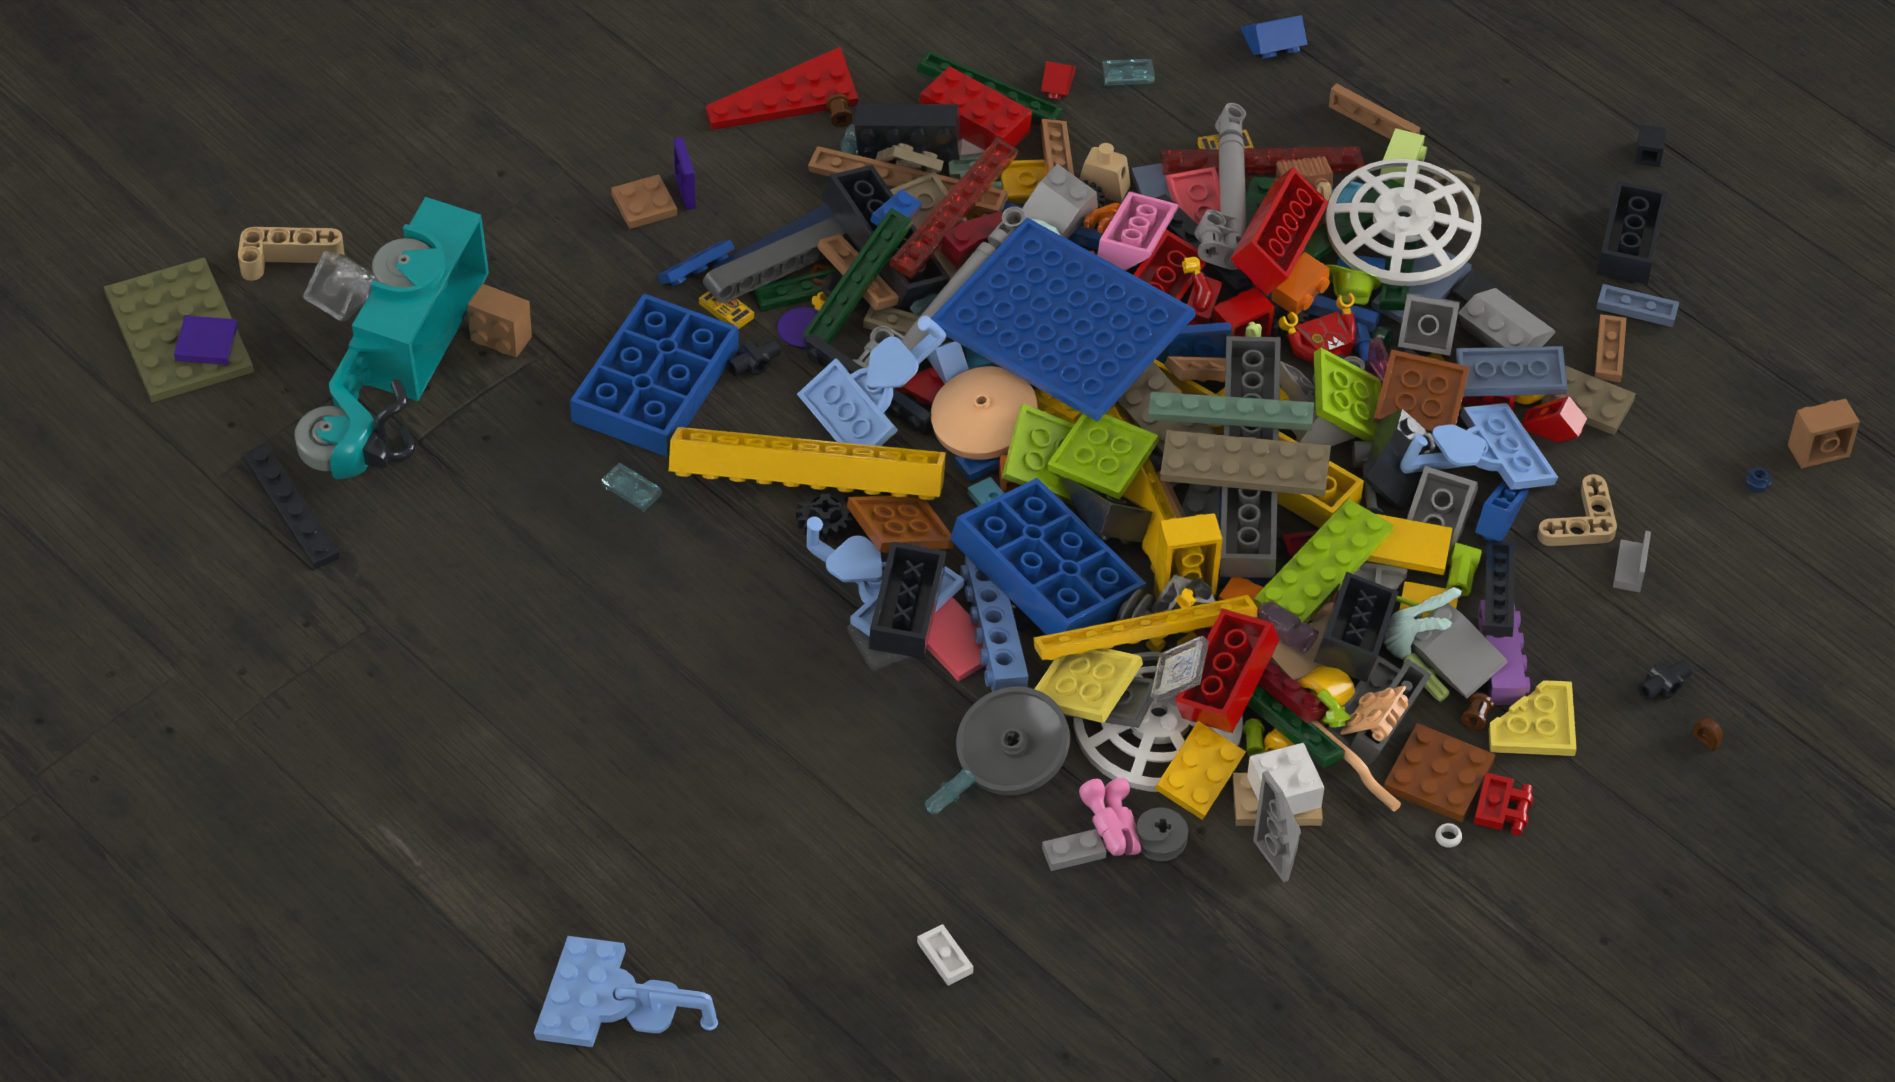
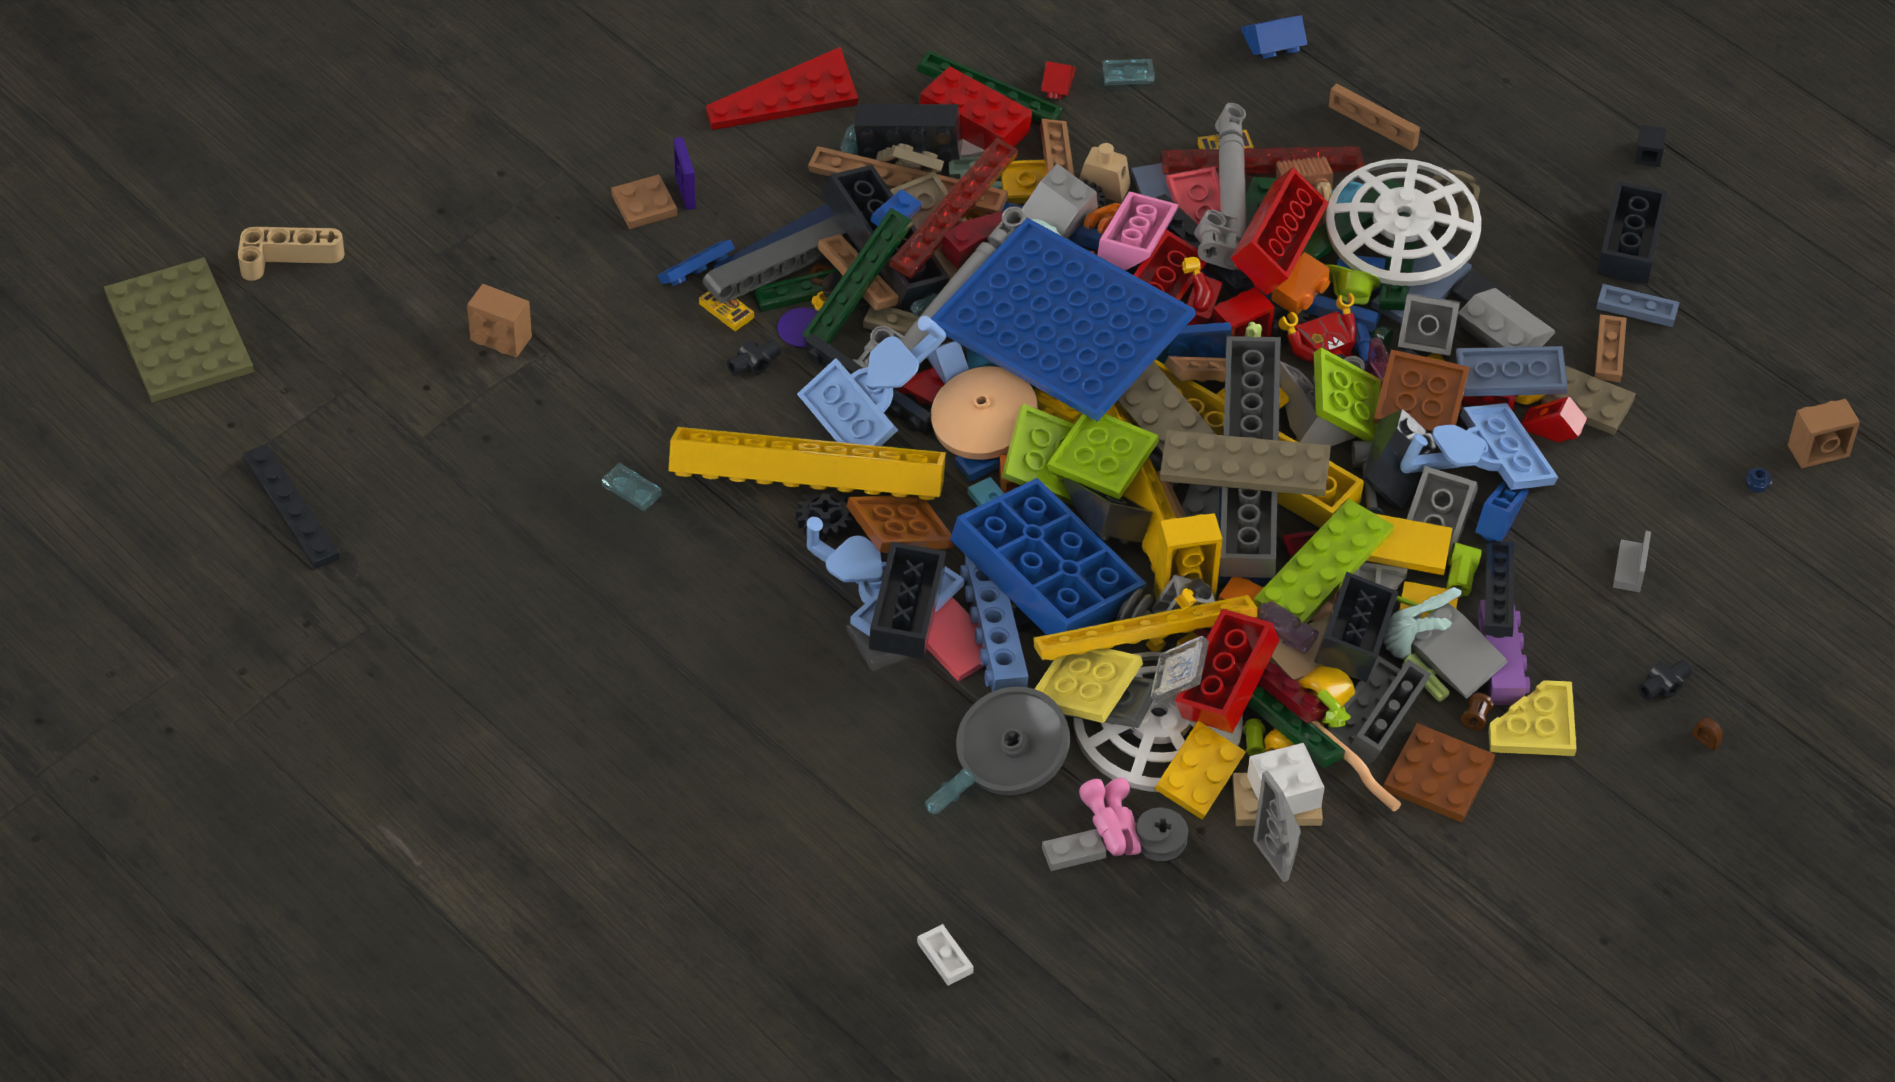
dark purple tile [174,315,238,365] -> none
teal piece [295,197,489,480] -> none
clear slope [302,251,375,322] -> none
light blue plate [534,936,718,1047] -> none
blue brick [570,294,739,457] -> none
reddish brown bush [826,94,853,127] -> none
sand green plate [1148,392,1314,431] -> none
light nougat hinge [1340,686,1408,741] -> none
yellowish green brick [1380,128,1427,186] -> none
white piece [1435,823,1462,848] -> none
red plate [1474,773,1533,836] -> none
tan beam [1537,474,1617,546] -> none

